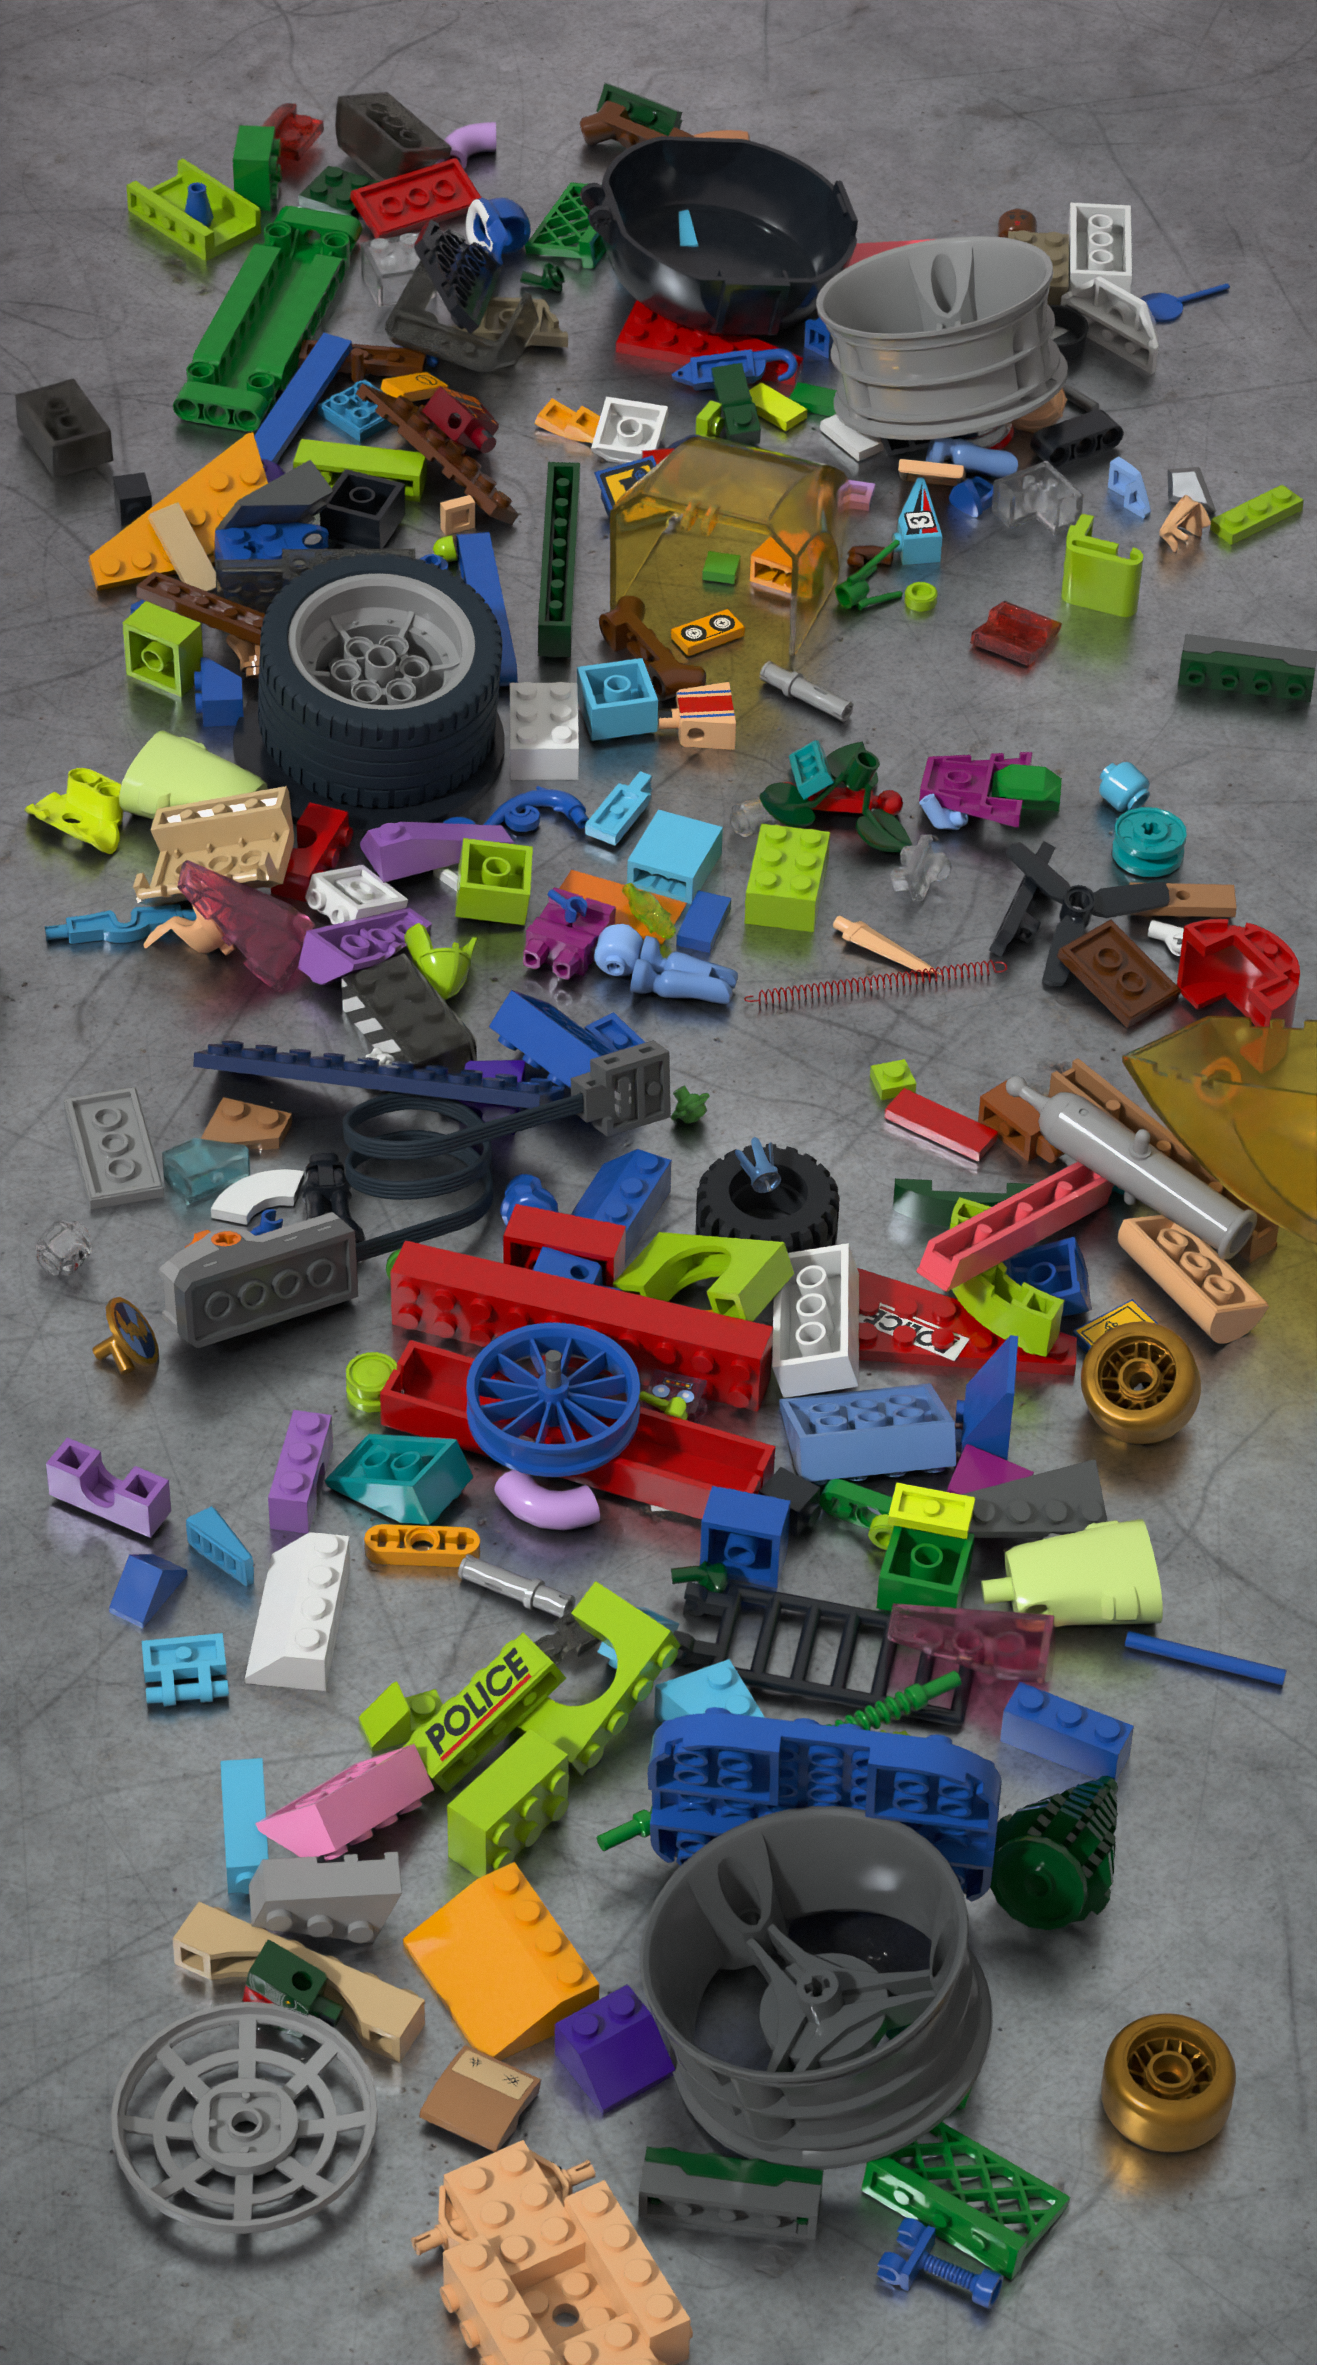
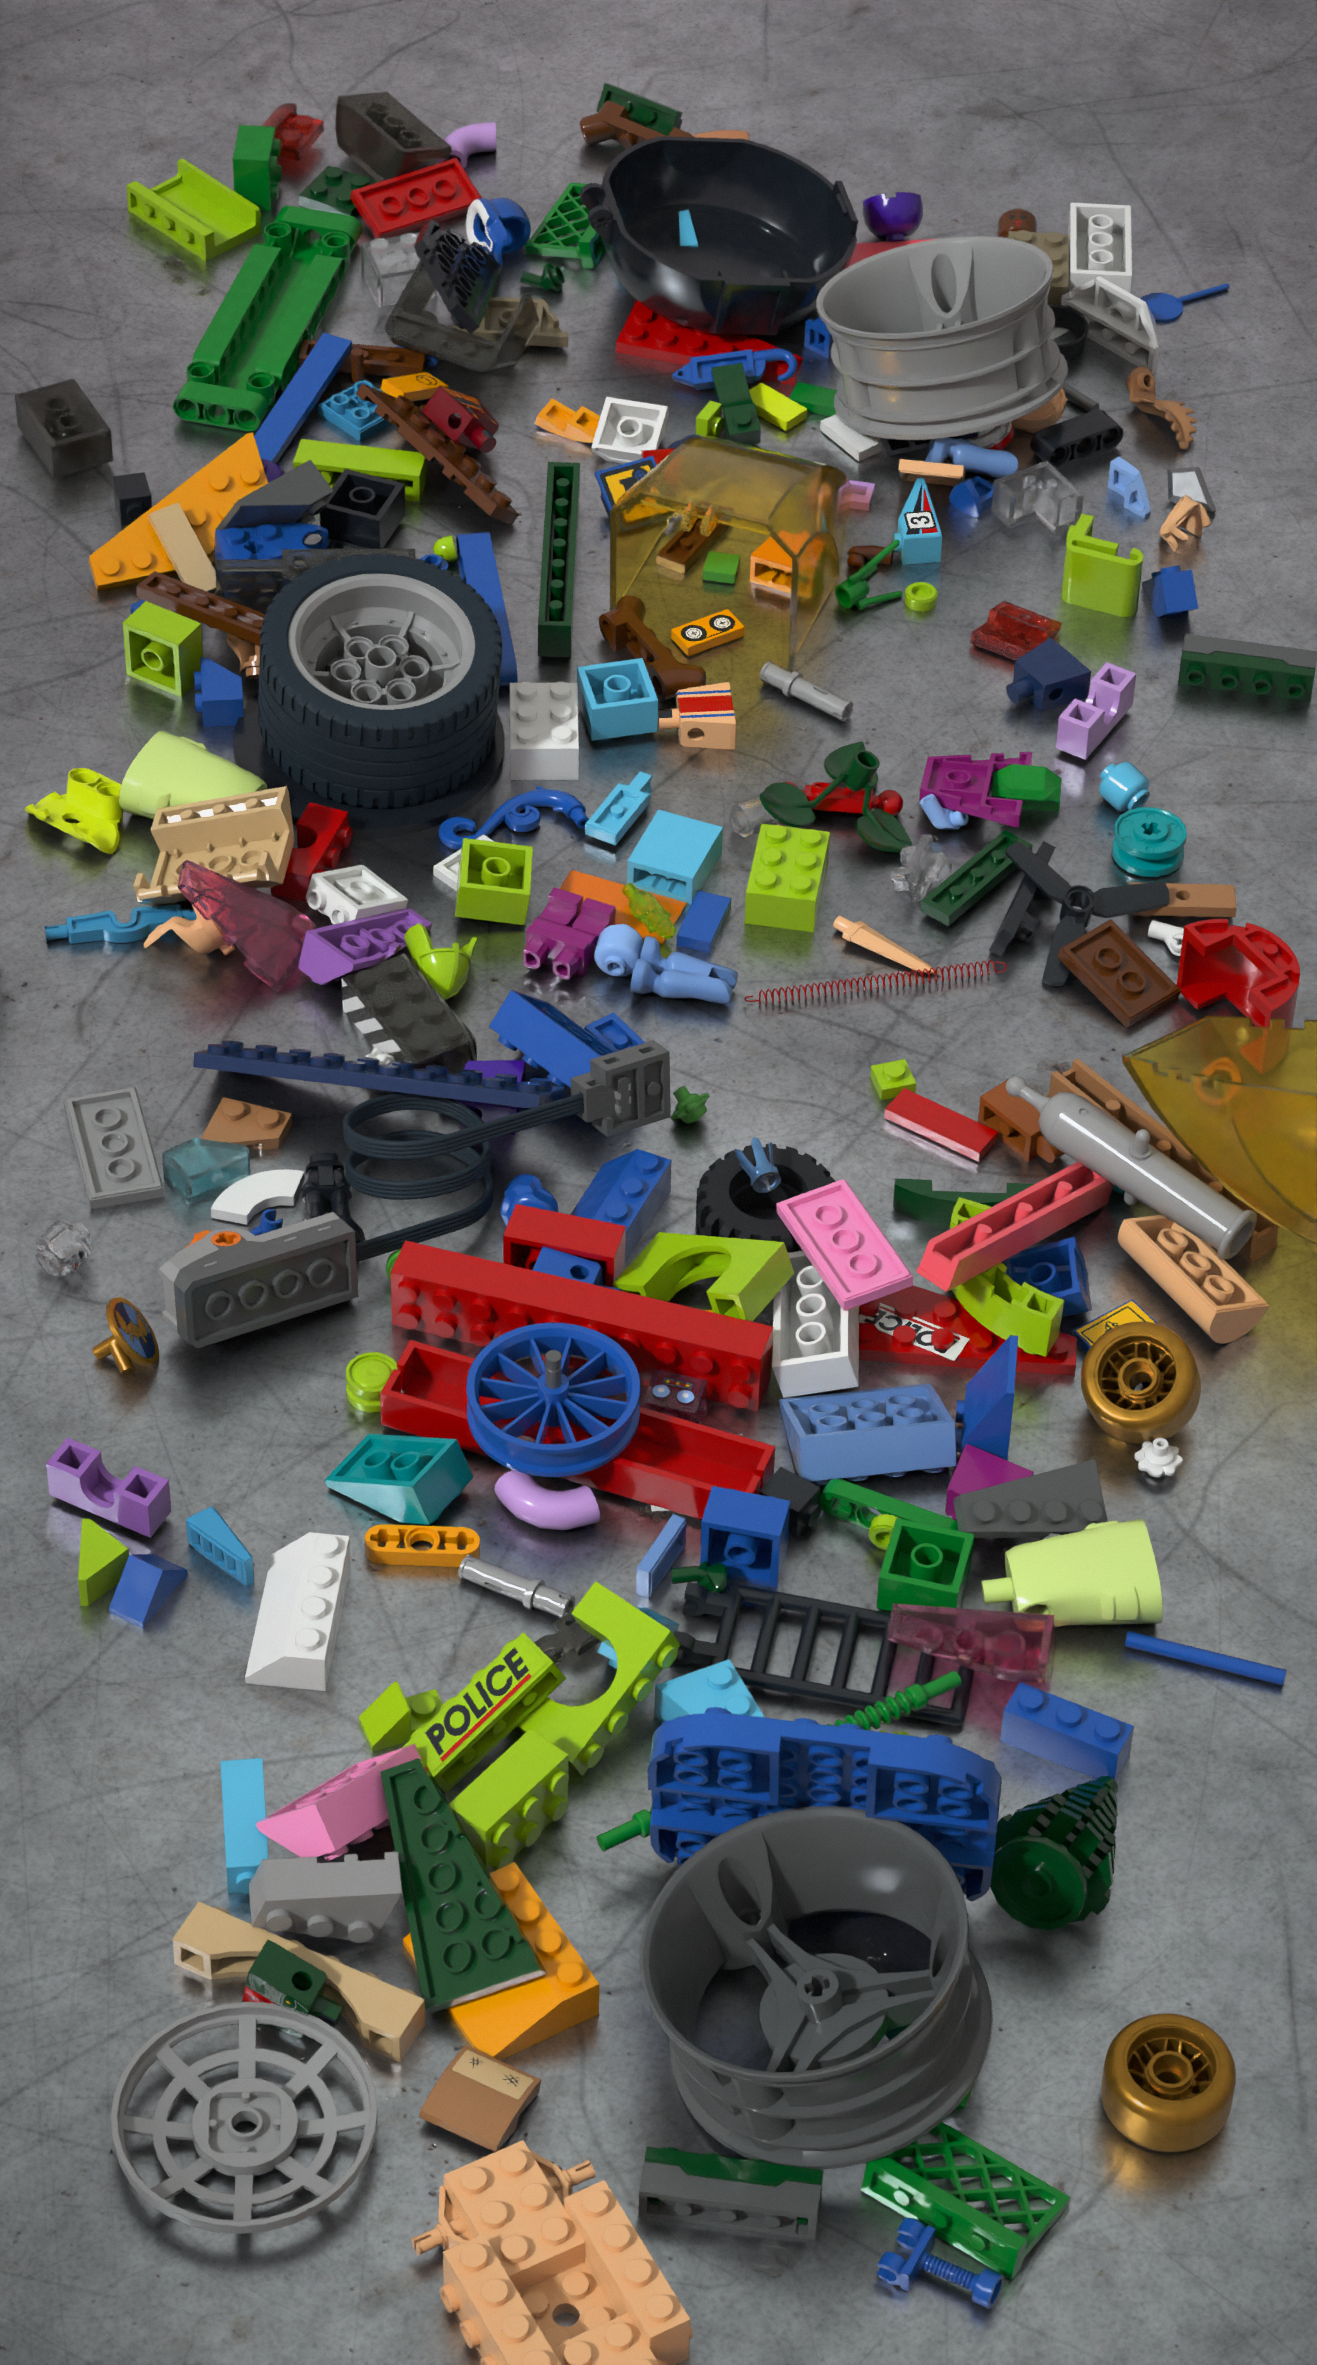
medium azure plate [141,1633,229,1707] -> none
blue cone [184,182,214,227] -> none
medium lavender arch [268,1410,333,1534] -> none
medium lavender wedge [360,822,514,883] -> none
light nougat plate [440,495,475,536] -> none
blue hand [548,889,587,923] -> none
dark purple slope [555,1984,675,2115] -> none
lime hand [639,1391,688,1420] -> none
teal tile [789,740,834,799] -> none
neon yellow plate [888,1483,975,1539] -> none
lime plate [1210,484,1304,545] -> none
none -> lime slope [78,1519,129,1606]
none -> dark green wing [381,1758,548,2013]
none -> medium blue tile [636,1514,686,1599]
none -> reddish brown tile [656,504,732,575]
none -> bright pink tile [776,1179,913,1311]
none -> dark purple cylinder [863,192,923,242]
none -> dark green plate [920,830,1033,926]
none -> dark blue torso [1006,638,1091,711]
none -> lavender arch [1056,662,1136,760]
none -> medium nougat plant [1126,366,1197,450]
none -> white plant [1134,1438,1183,1478]
none -> blue slope [1142,566,1198,617]

